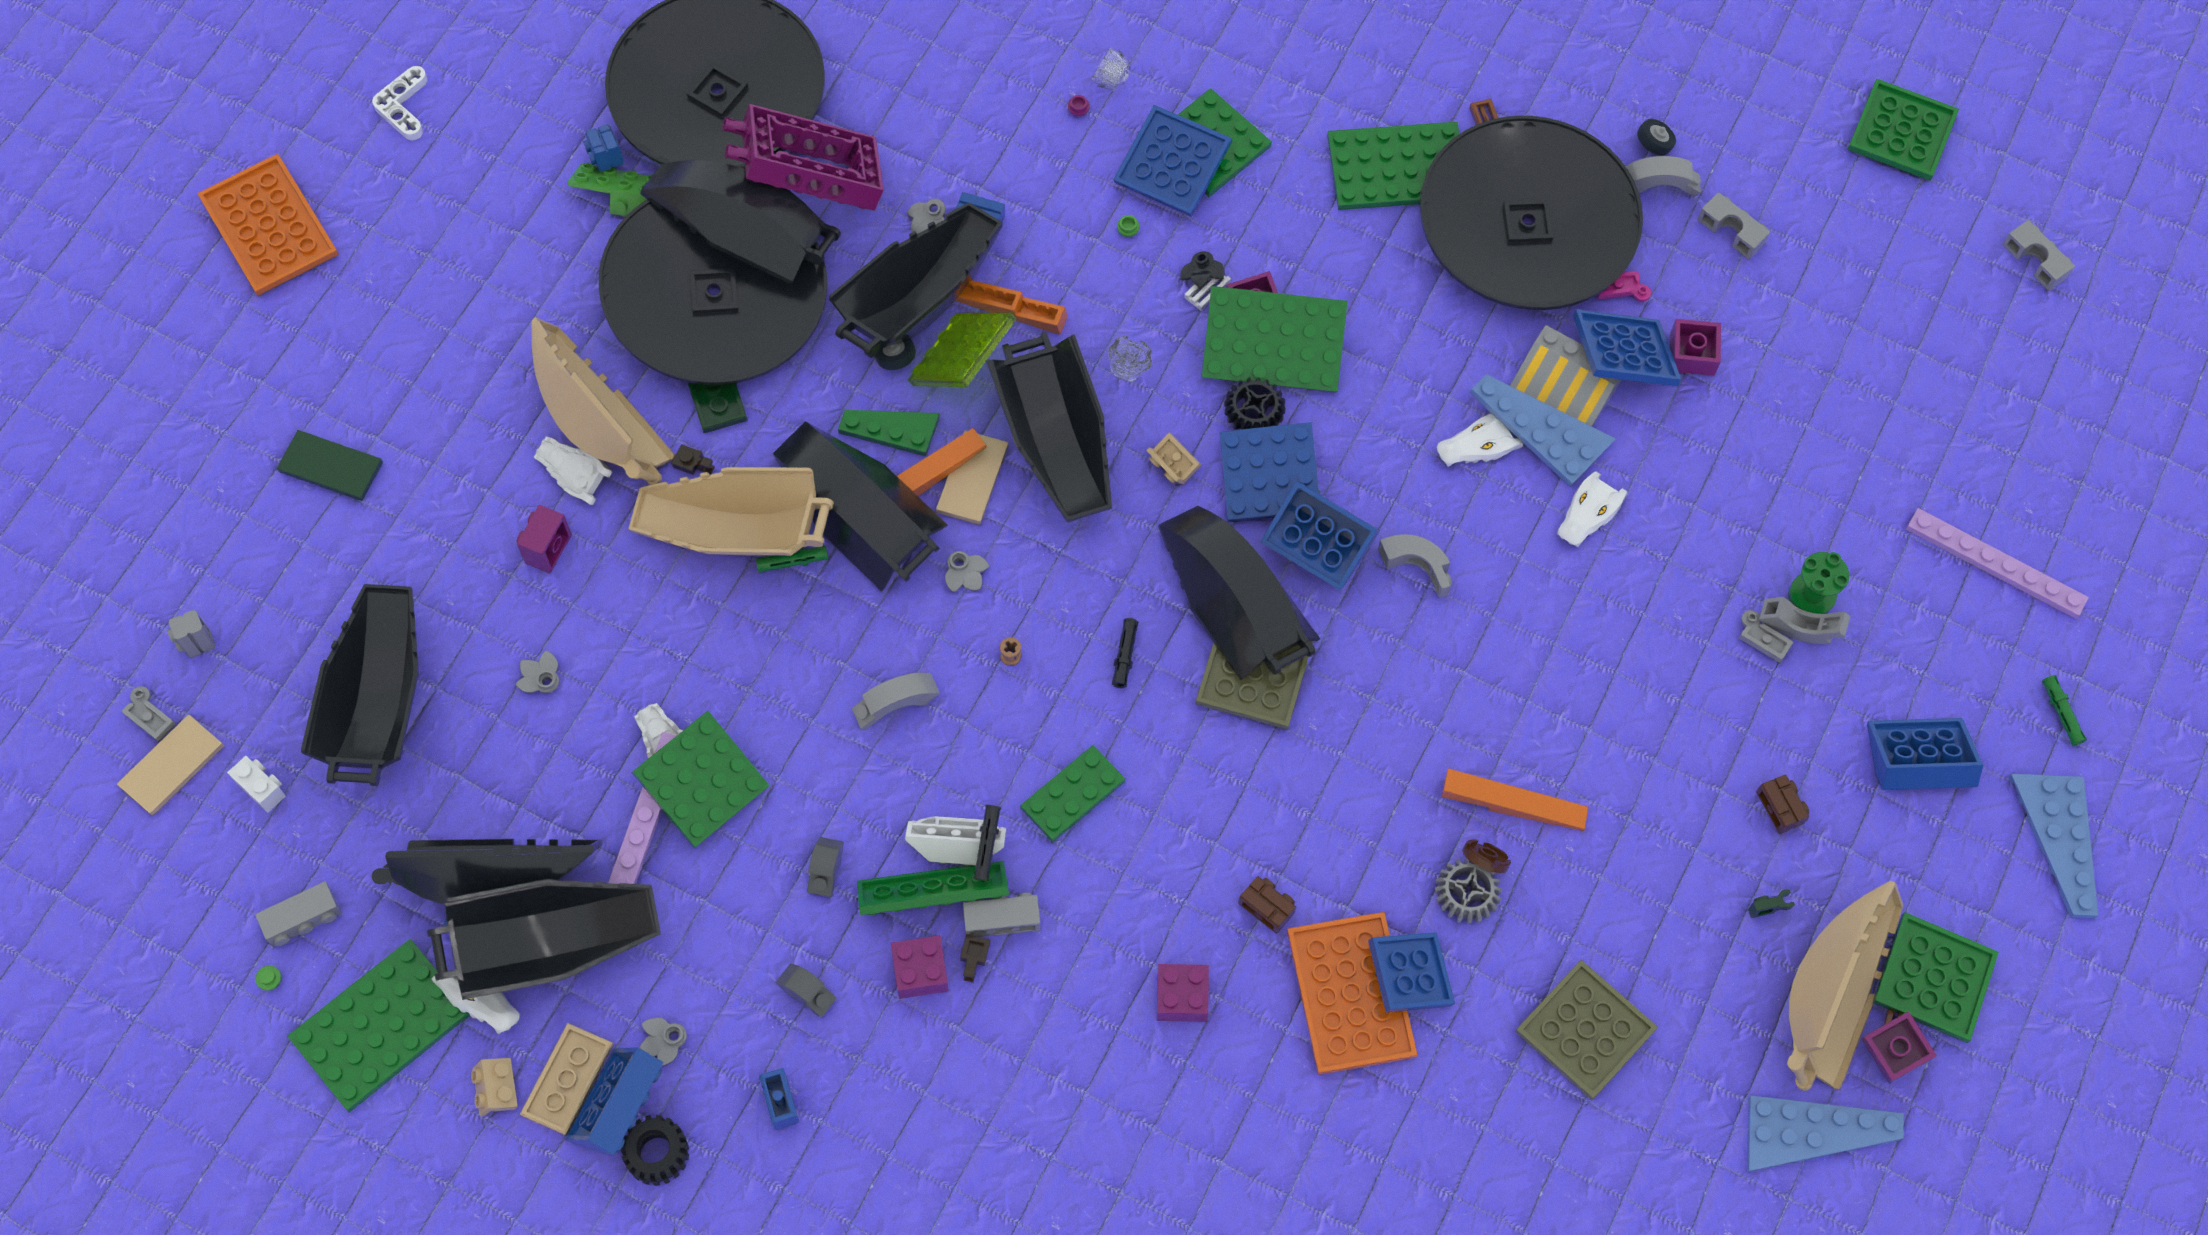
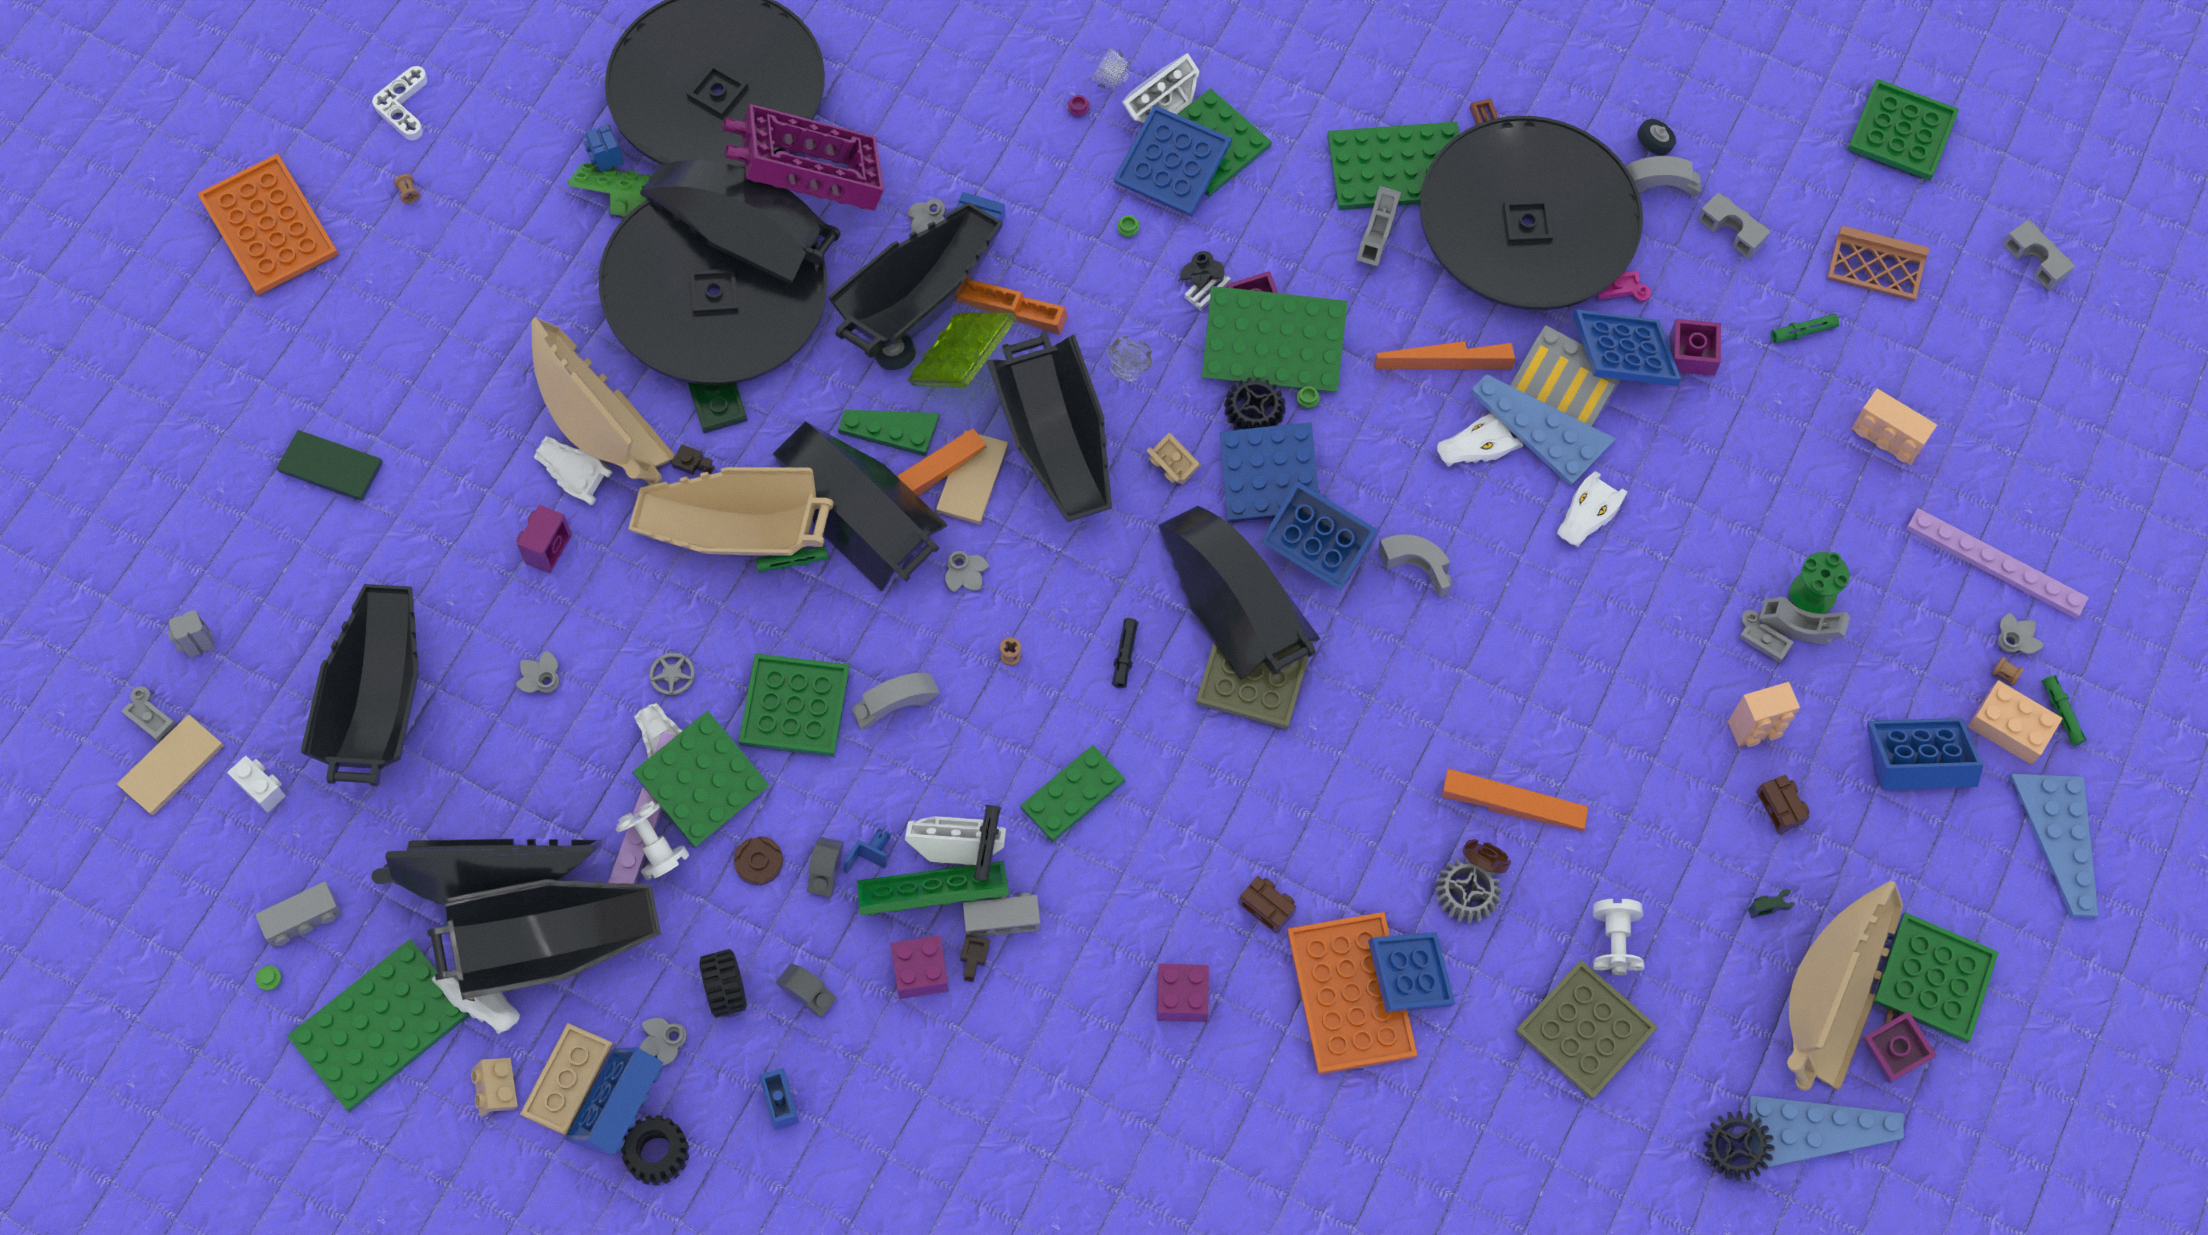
none -> medium nougat bush [394,174,420,204]
none -> white piece [615,800,689,881]
none -> light grey wheel [649,653,695,696]
none -> black tyre [699,949,747,1018]
none -> reddish brown tile [734,837,783,885]
none -> green plate [738,653,850,757]
none -> blue bracket [844,828,891,874]
none -> white wedge [1122,53,1200,123]
none -> bright green plate [1297,386,1320,409]
none -> light grey arch [1356,186,1401,266]
none -> orange slope [1374,341,1515,369]
none -> white piece [1593,899,1644,976]
none -> black gear [1703,1111,1775,1182]
none -> brick [1728,682,1800,747]
none -> green pin [1771,313,1839,344]
none -> nougat fence [1827,225,1929,301]
none -> light nougat brick [1852,388,1937,465]
none -> light nougat brick [1968,680,2063,765]
none -> medium nougat bush [1991,656,2024,686]
none -> light grey plate [1998,613,2043,654]

